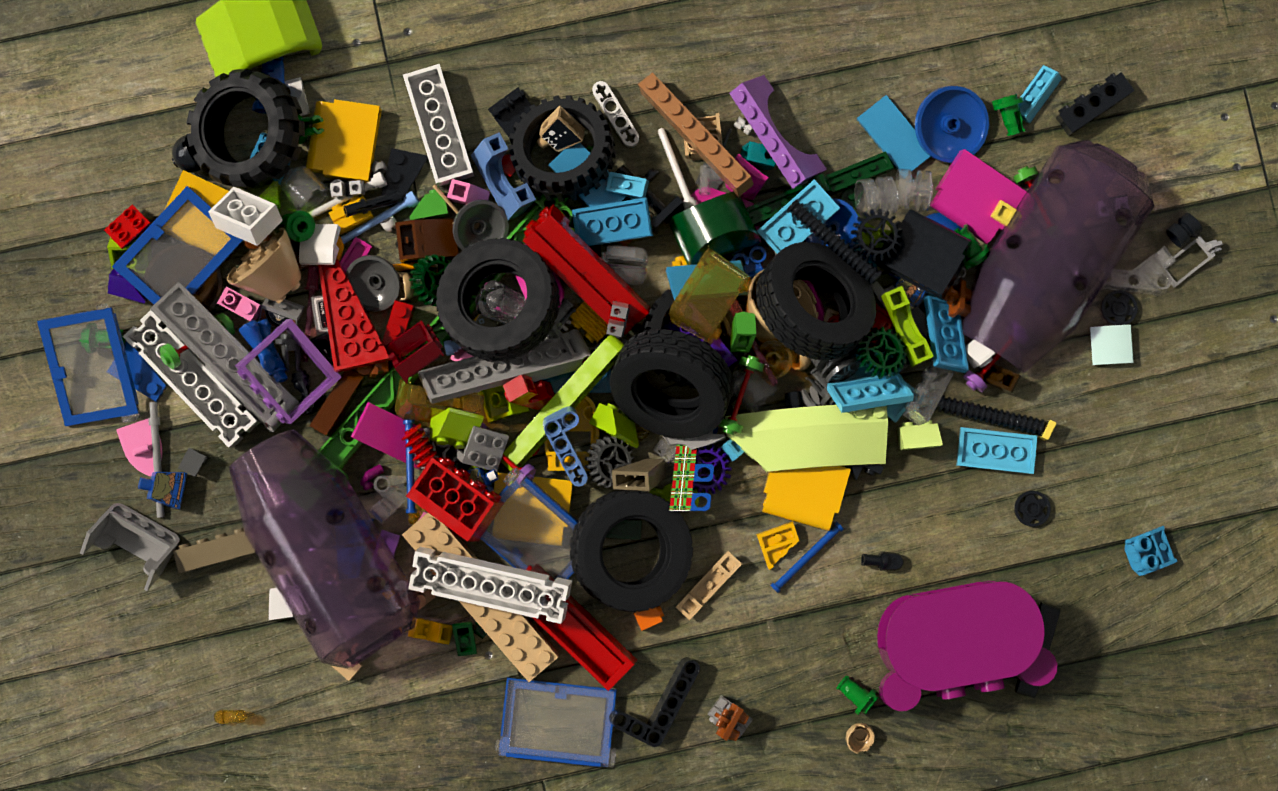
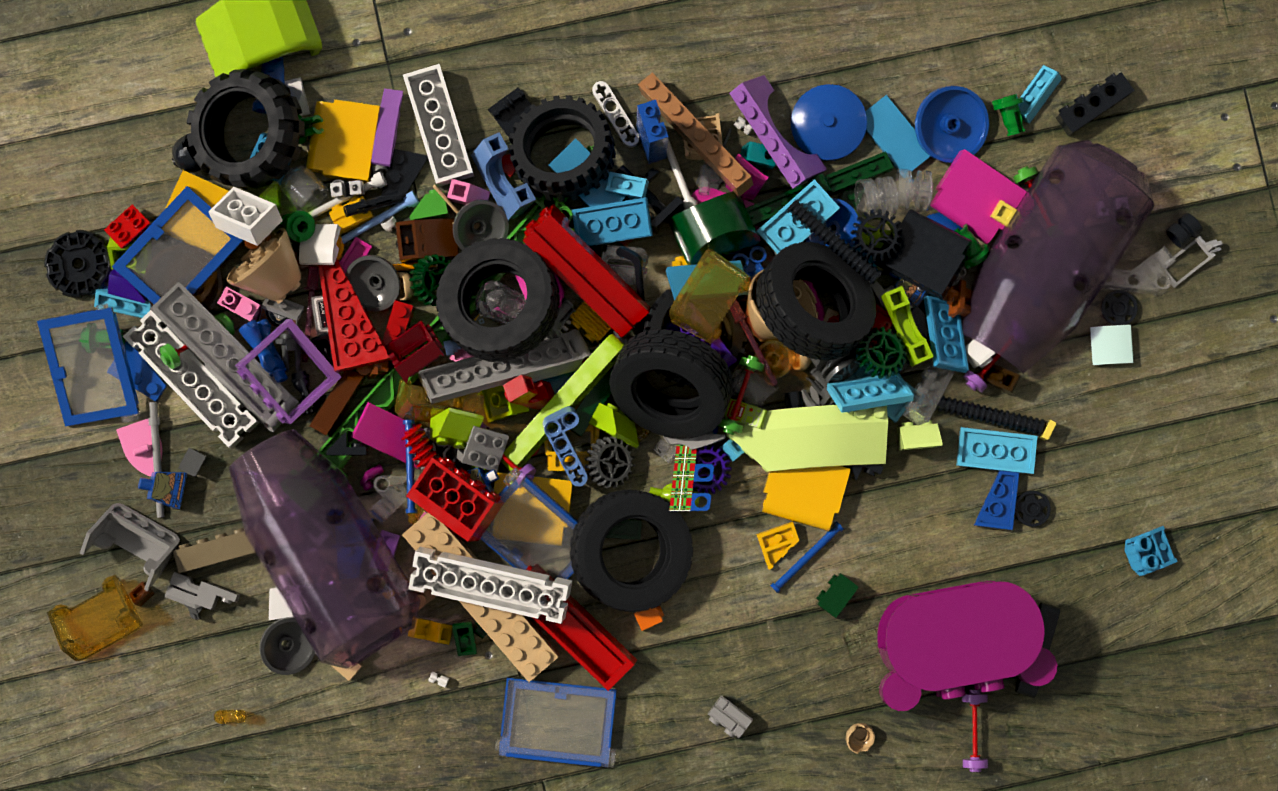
torso [537,106,585,152] -> none
flat silver piece [606,301,630,337] -> none
black beam [609,657,700,747] -> none
dark tan slope [612,458,666,491] -> none
tan slope [676,551,742,620] -> none
dark orange hips [714,703,749,741] -> none
bright green slope [730,312,756,353] -> none
green piece [836,676,878,716] -> none
black arm [861,551,904,571] -> none
none -> black plate [44,230,112,298]
none -> clear yellow windscreen [47,575,143,661]
none -> medium azure slope [94,286,152,318]
none -> reddish brown slope [129,581,155,607]
none -> light grey plate [165,572,241,620]
none -> dark grey dish [259,617,317,675]
none -> black slope [327,431,368,456]
none -> medium lavender slope [371,88,403,167]
none -> white piece [429,672,449,688]
none -> dark green tile [569,367,613,437]
none -> black piece [616,246,646,333]
none -> blue brick [636,99,668,164]
none -> lime tile [724,399,767,429]
none -> blue dish [791,84,867,161]
none -> dark green brick [816,573,859,618]
none -> medium lavender axle [962,690,988,772]
none -> blue wing [974,470,1019,530]

